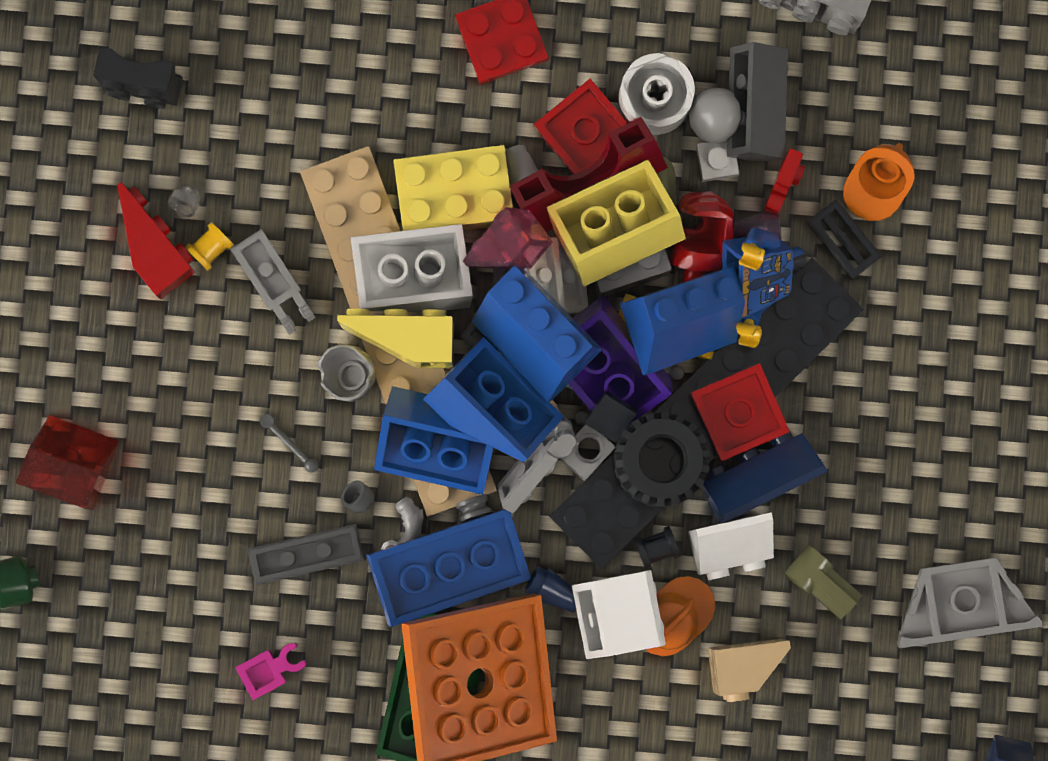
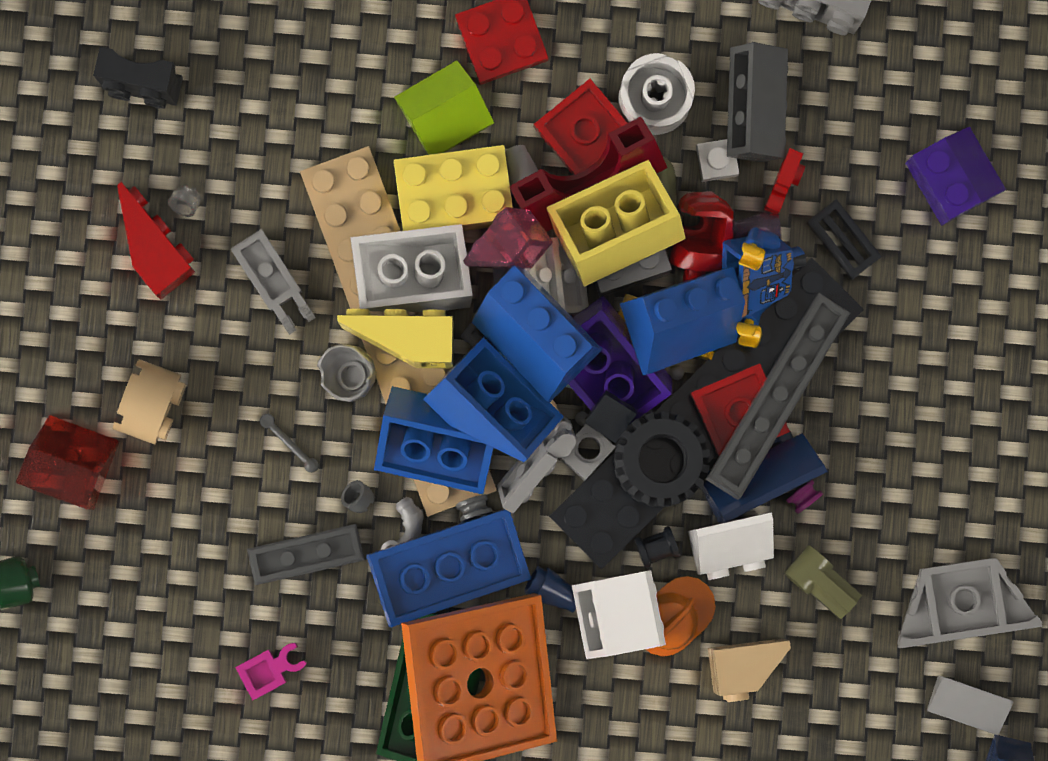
yellow bush [185,222,234,271] -> none
light grey hair [689,87,741,143] -> none
orange piece [843,143,915,221] -> none
none -> tan brick [112,359,186,445]
none -> lime slope [394,61,494,155]
none -> dark grey tile [706,293,850,500]
none -> magenta bush [786,480,823,514]
none -> dark purple slope [905,127,1006,226]
none -> light grey slope [927,675,1013,735]

